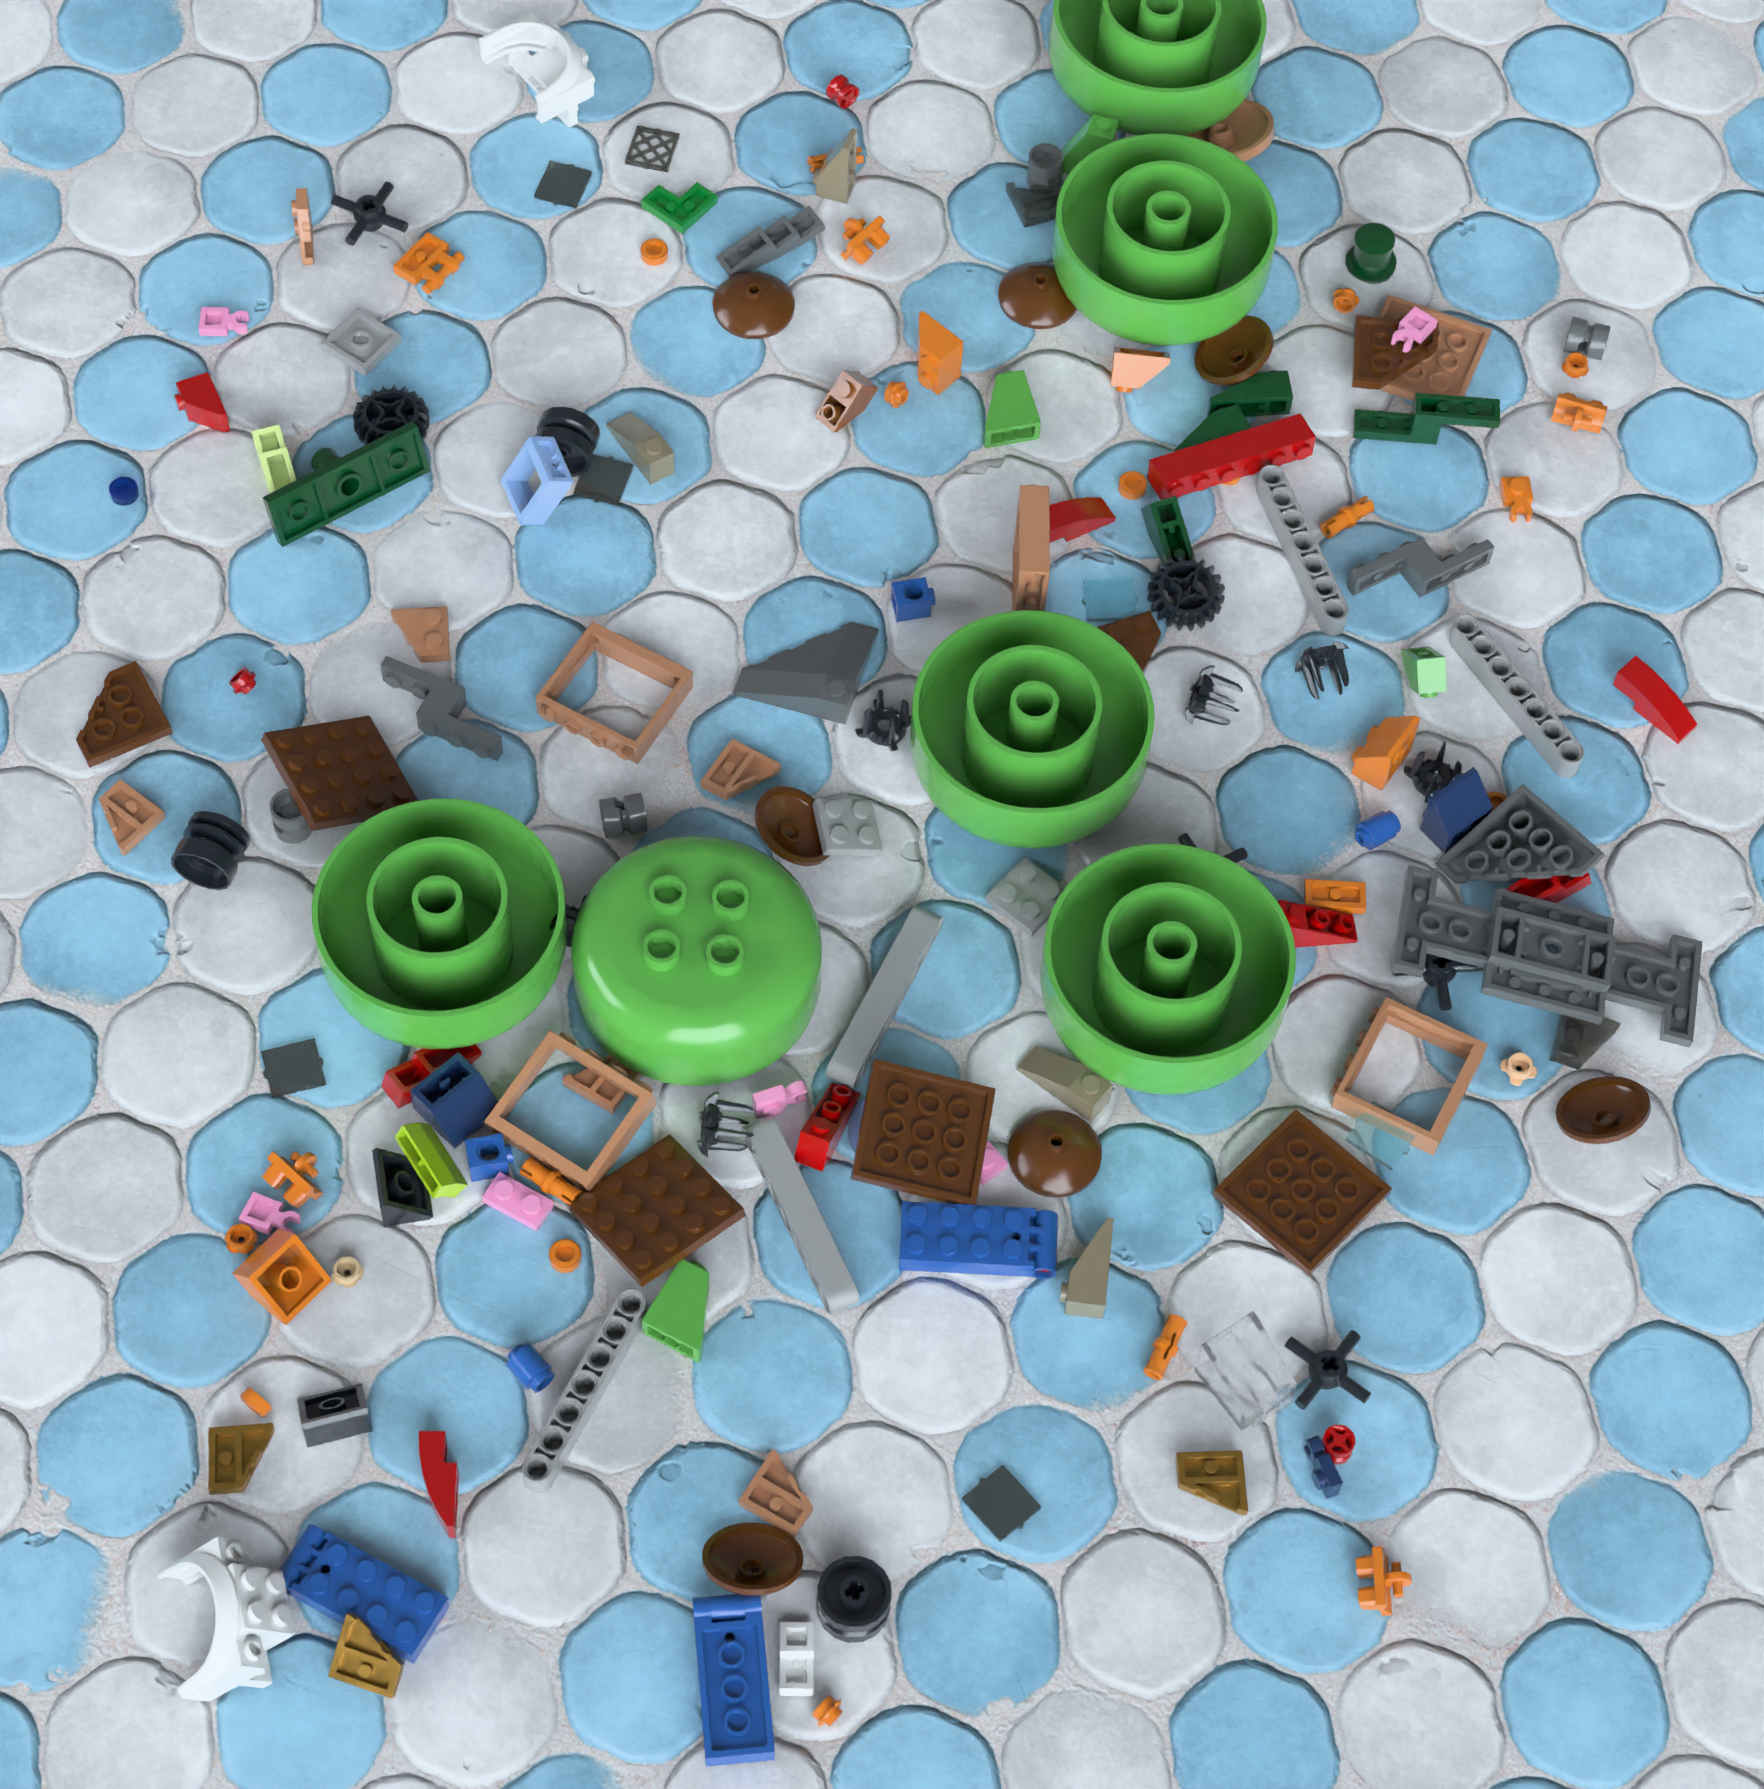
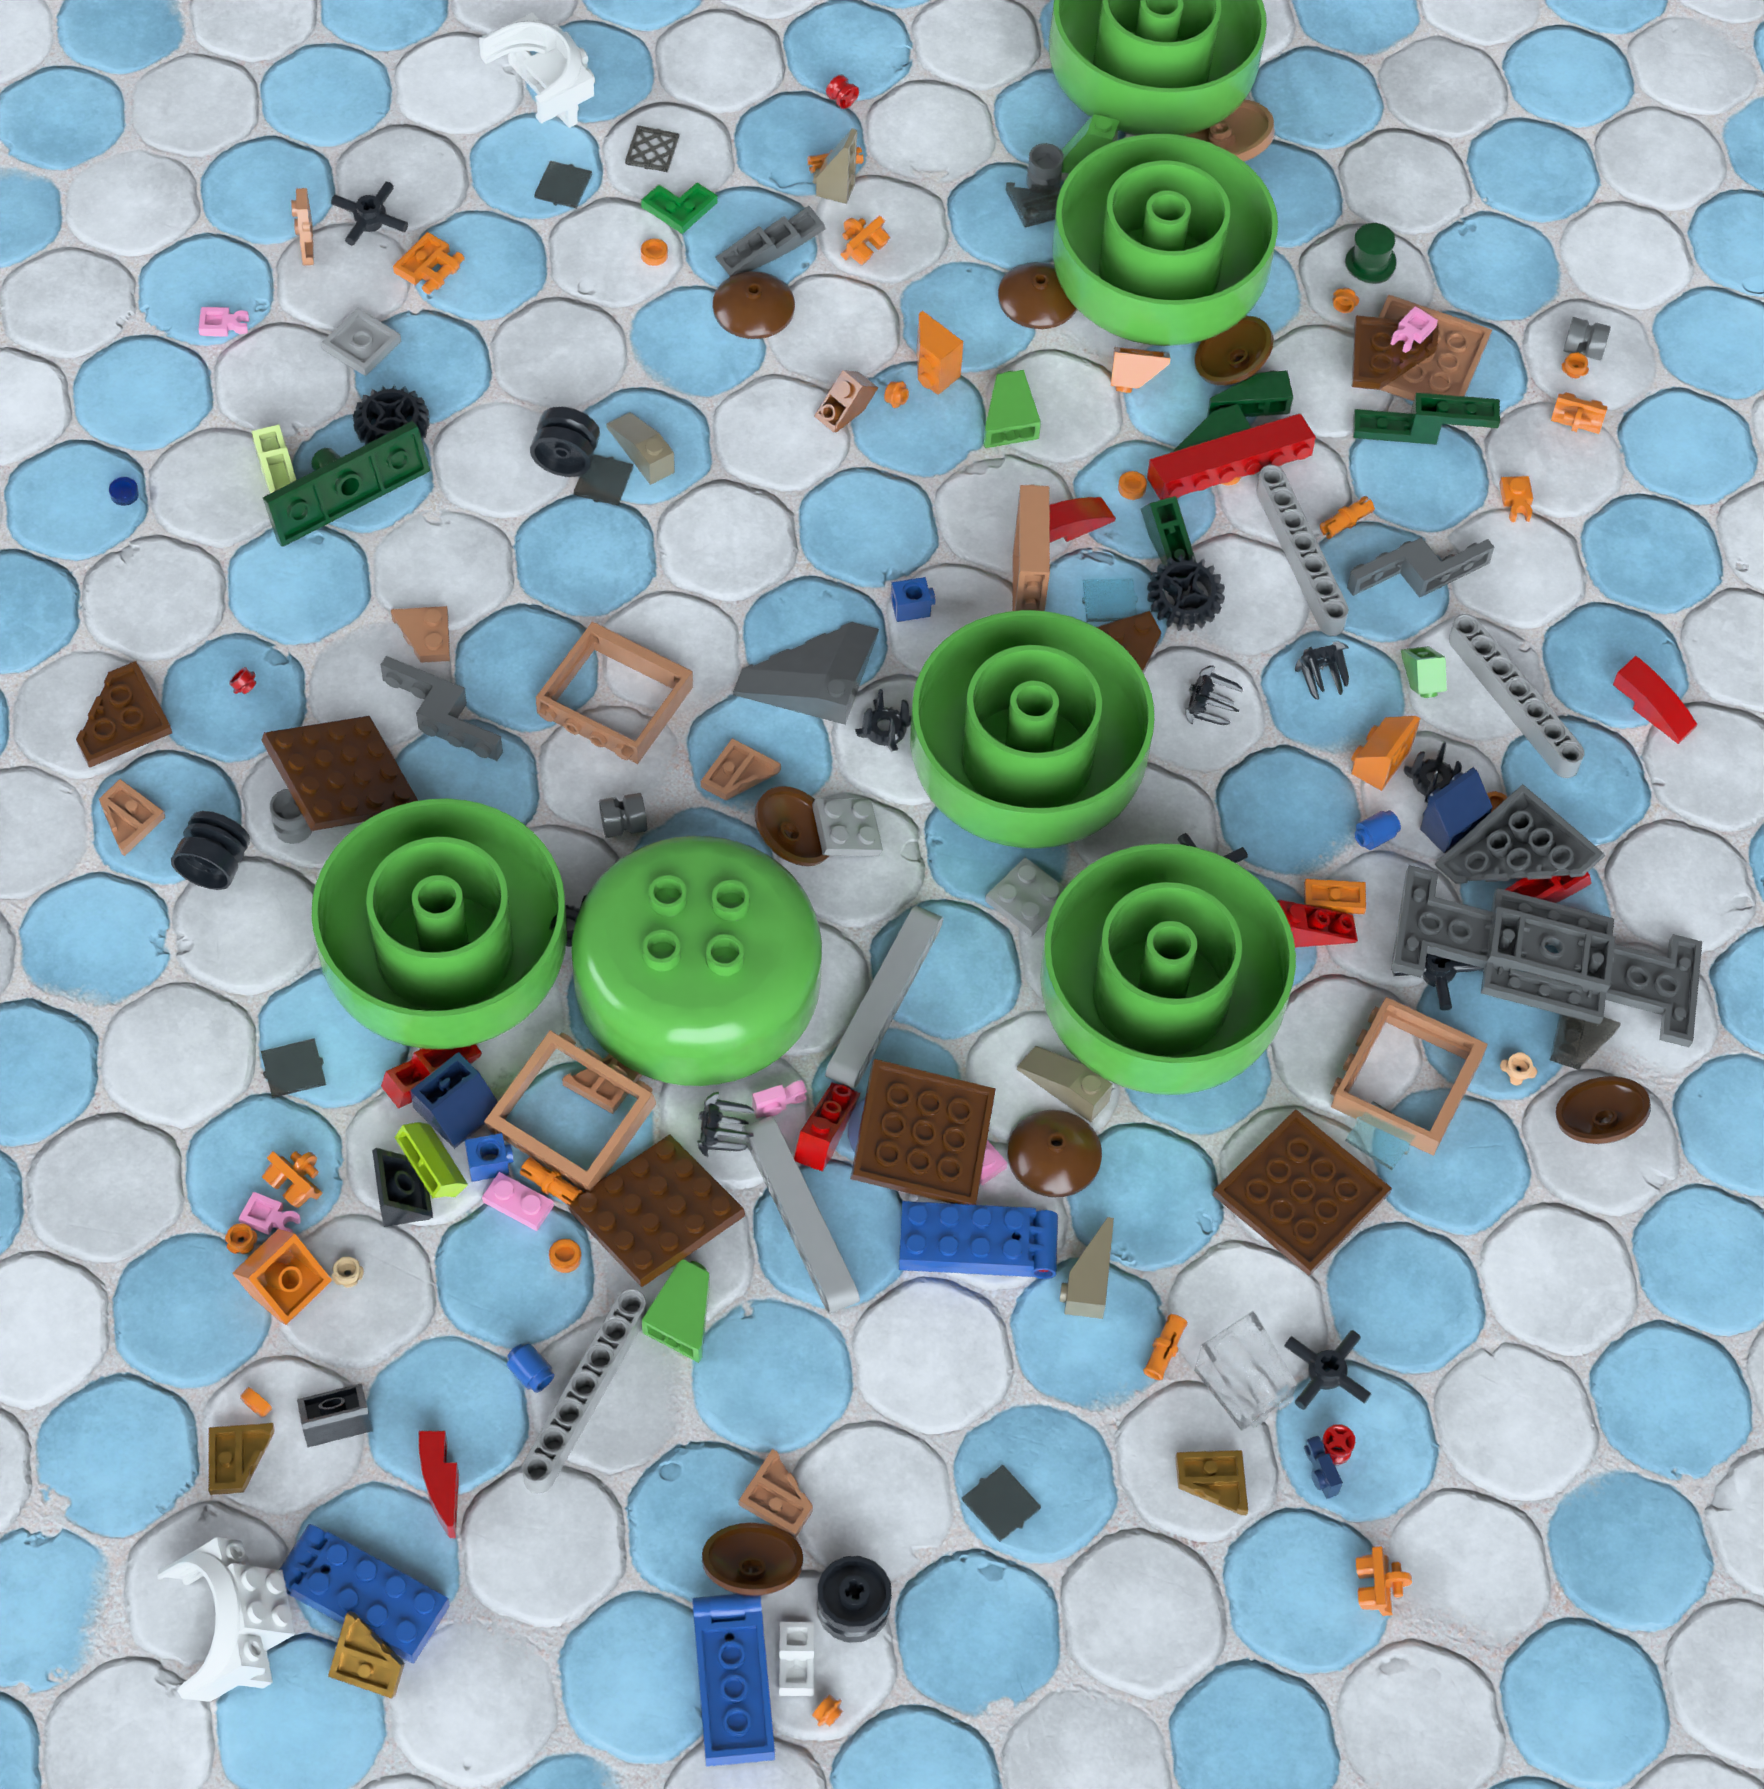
red slope [174,372,230,432] -> none
light blue window [501,436,574,525] -> none

